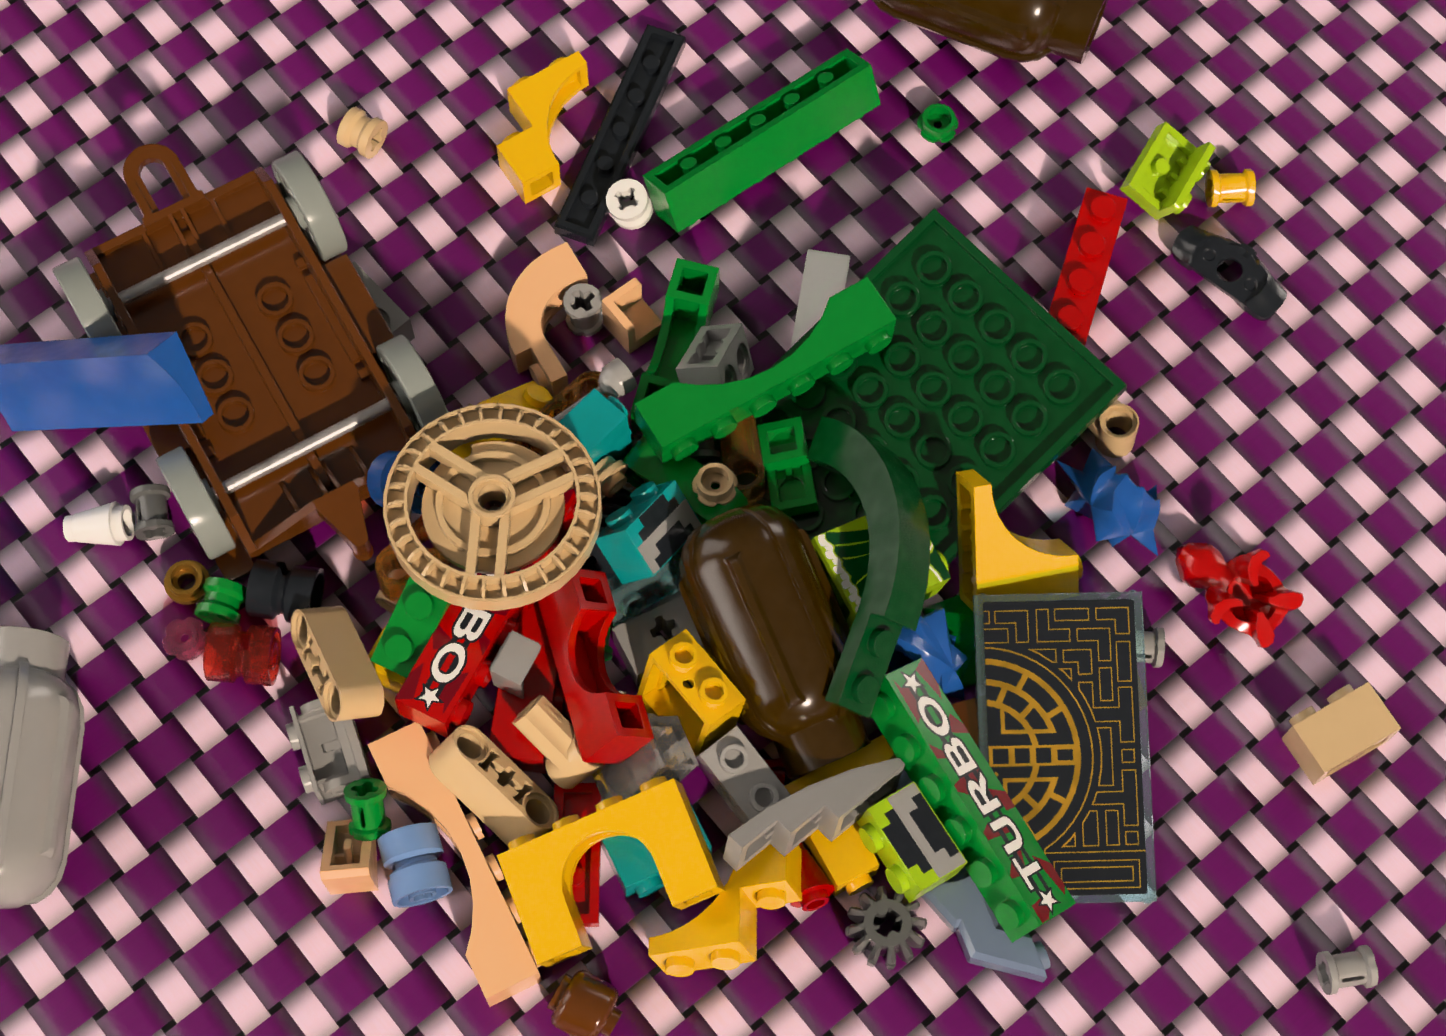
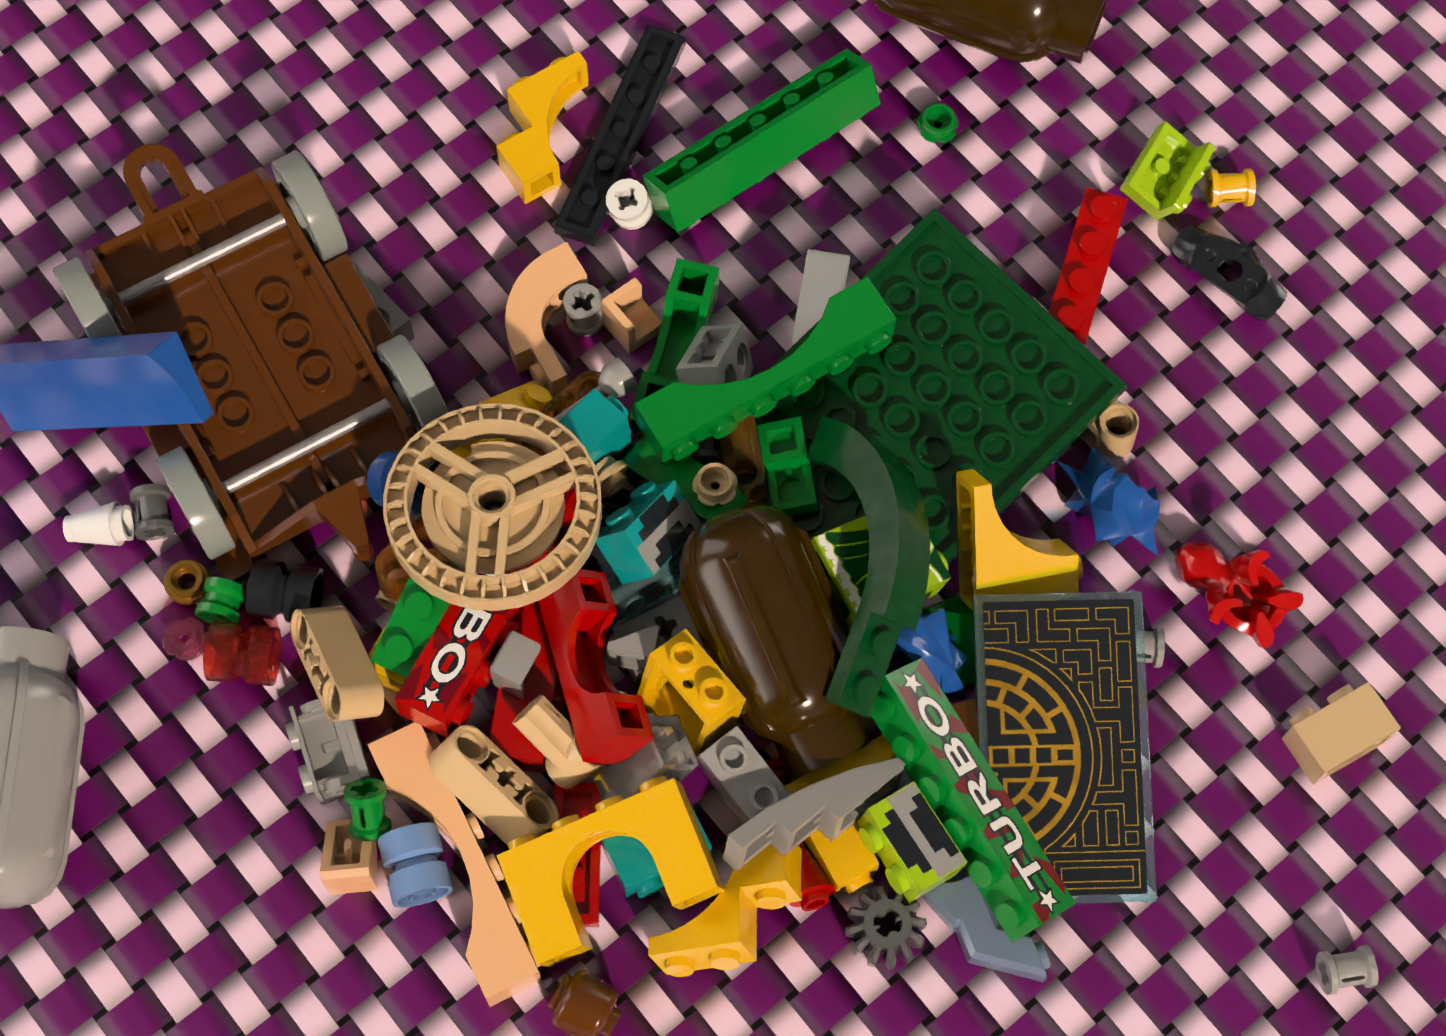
tan wheel [336,106,388,159] -> none
none -> light grey slope [607,625,660,671]

